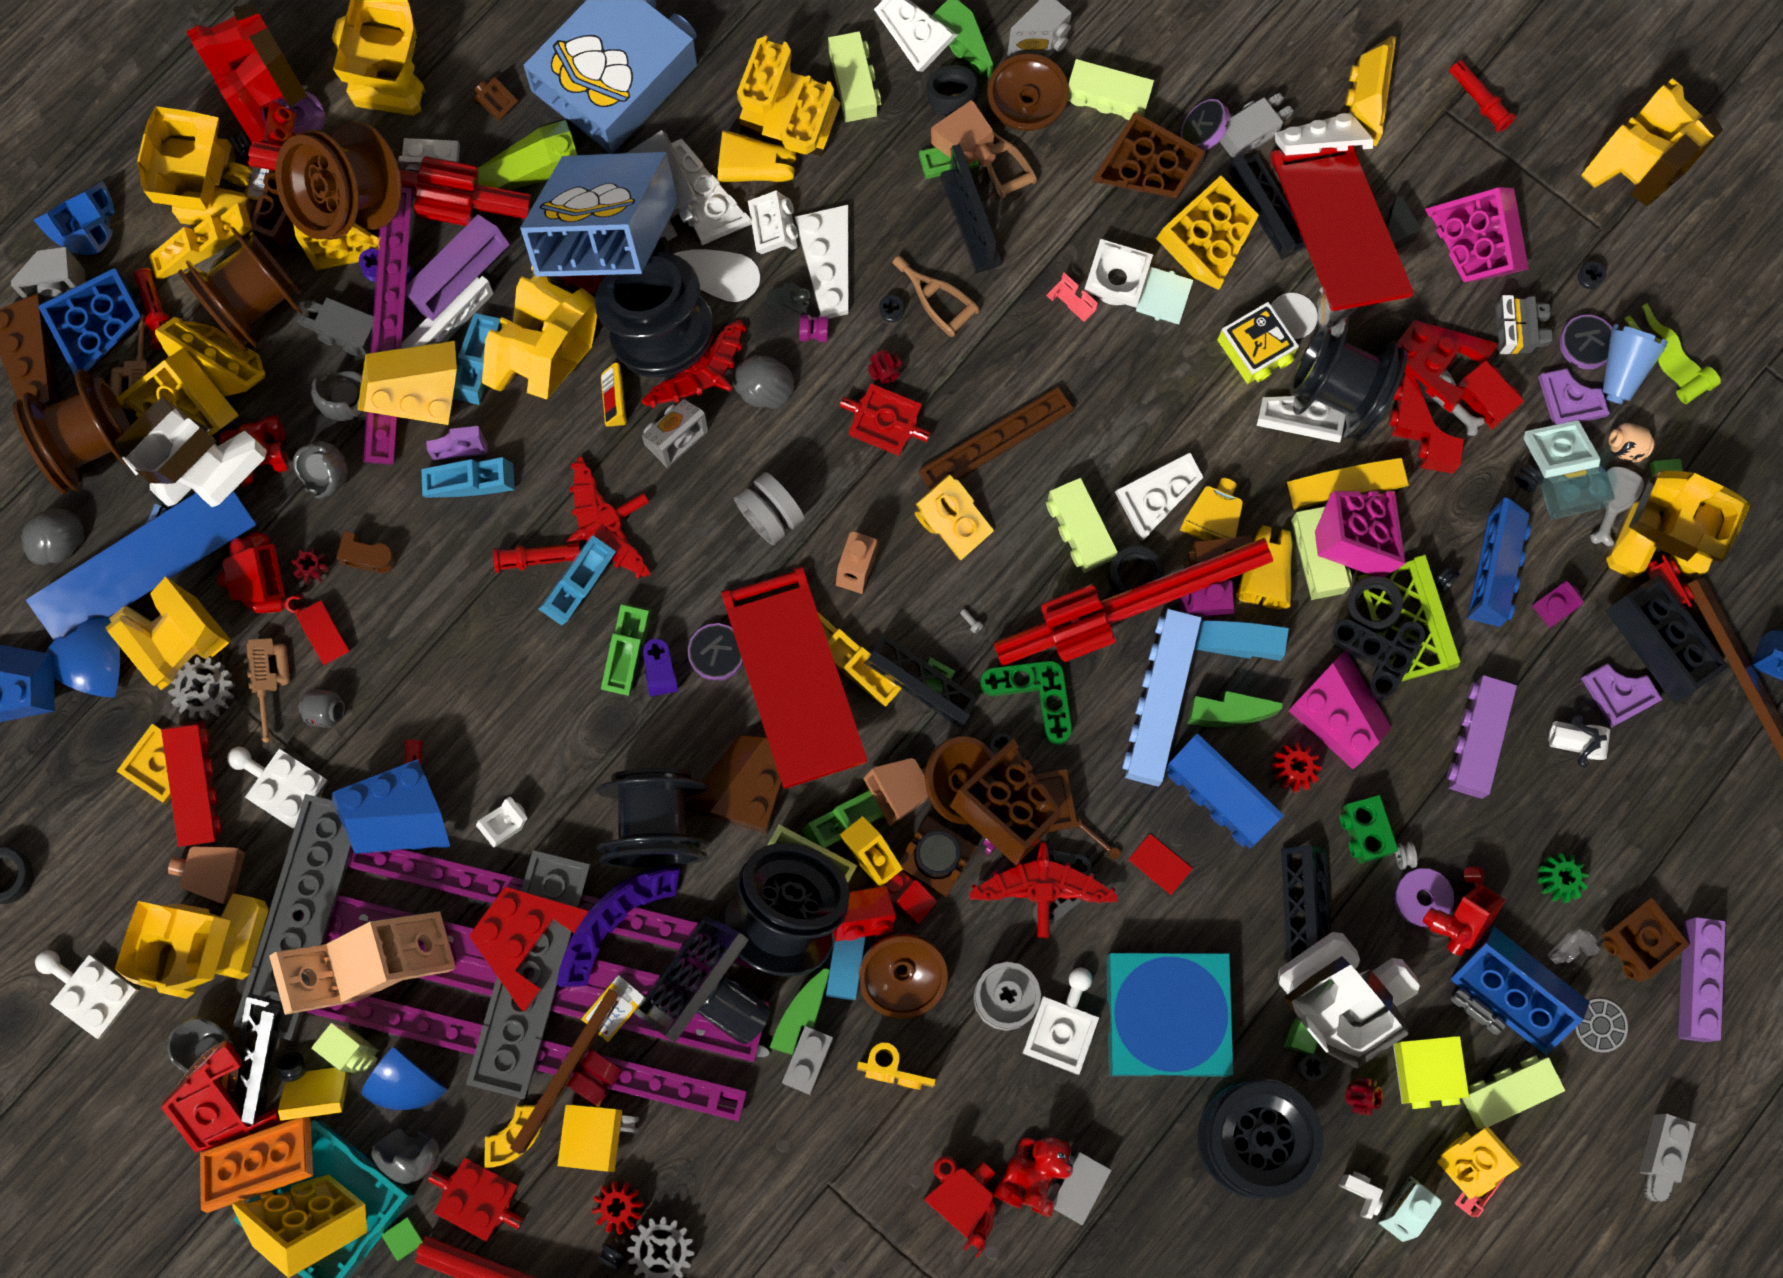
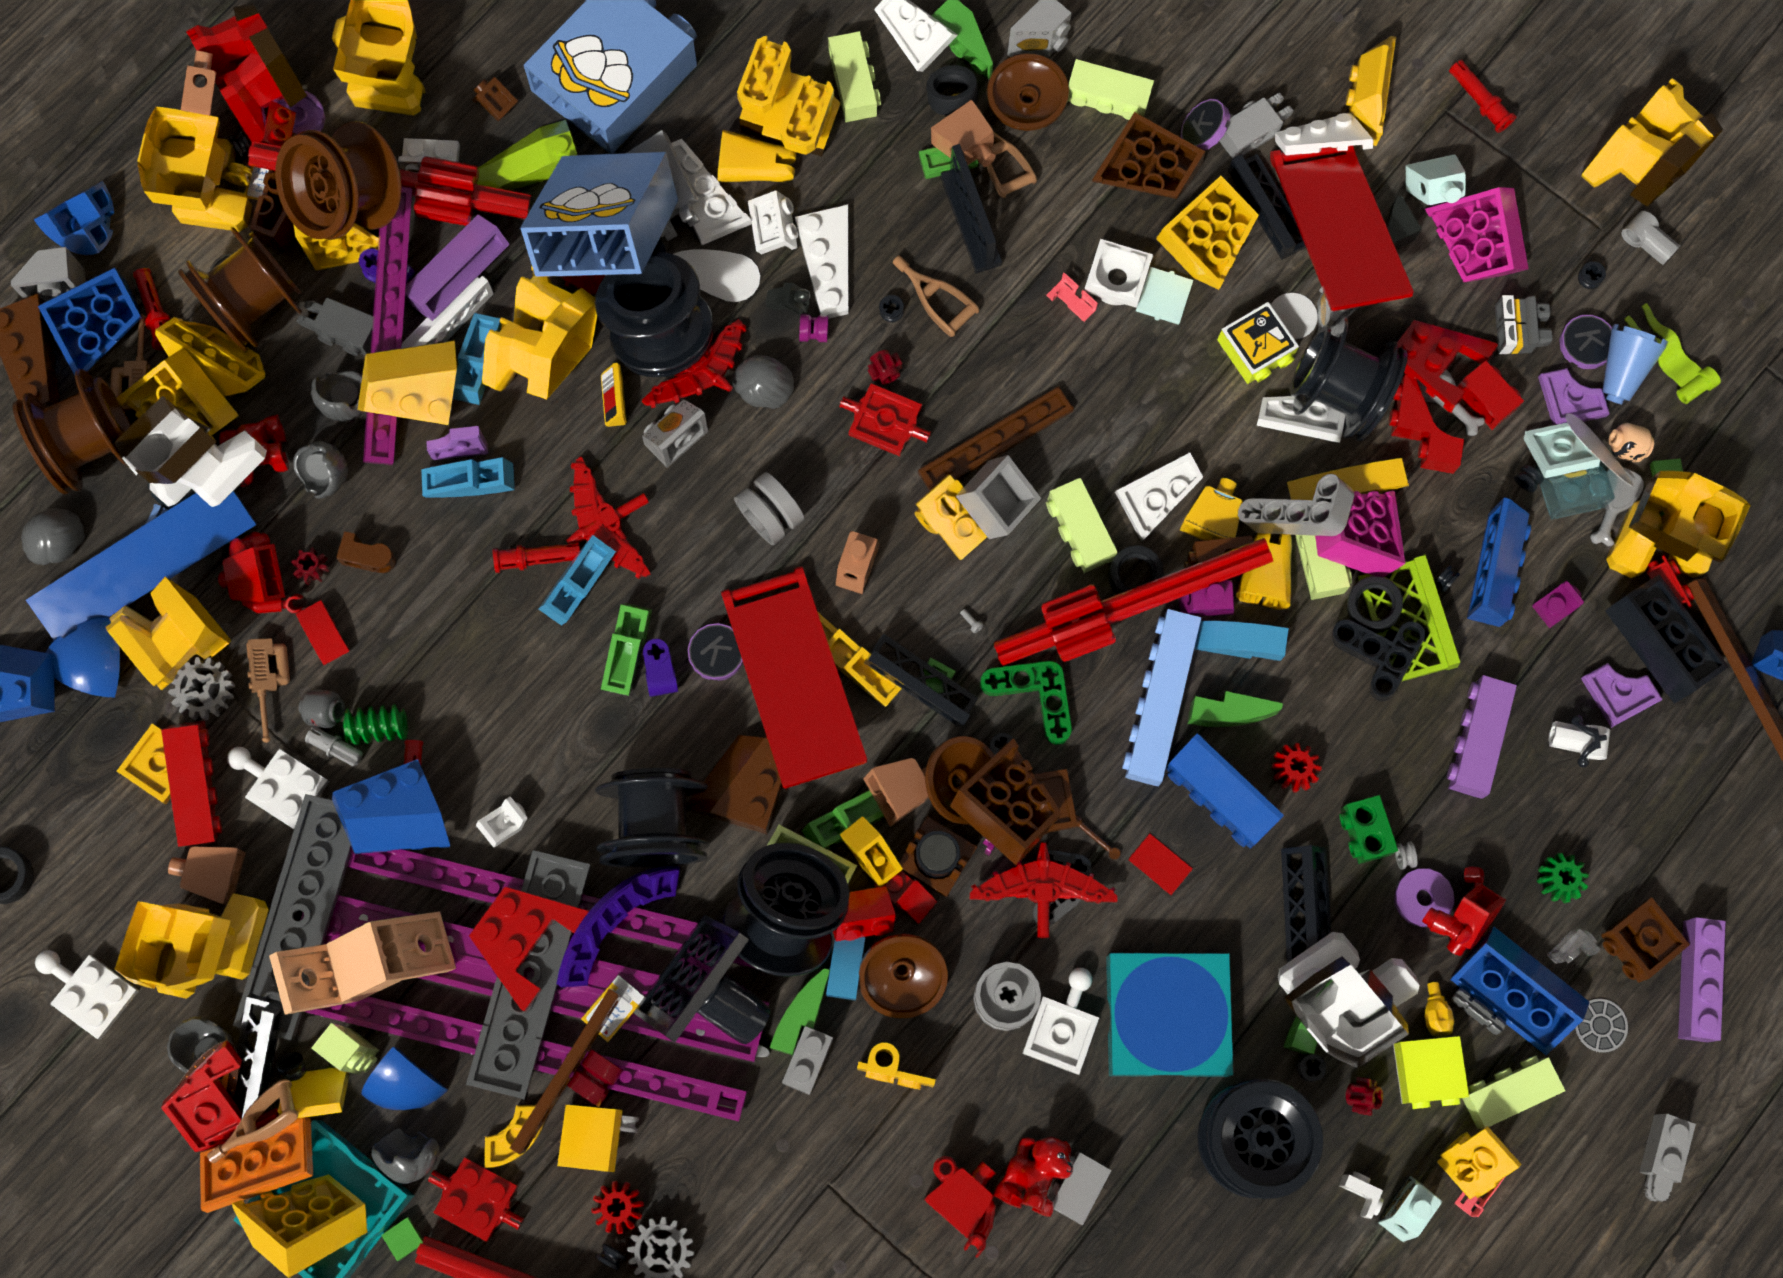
yellow slope [149,203,253,280] -> none
dark pink wedge [1289,651,1391,769] -> none
none -> nougat torso [181,51,217,116]
none -> medium nougat piece [207,1079,299,1163]
none -> light grey axle [305,726,363,766]
none -> green piece [343,704,408,745]
none -> light grey piece [956,455,1041,539]
none -> light grey beam [1238,474,1354,536]
none -> light aqua torso [1406,154,1465,205]
none -> yellow piece [1424,982,1454,1037]
none -> white sticker [1565,413,1634,487]
none -> light grey piece [1621,211,1680,265]

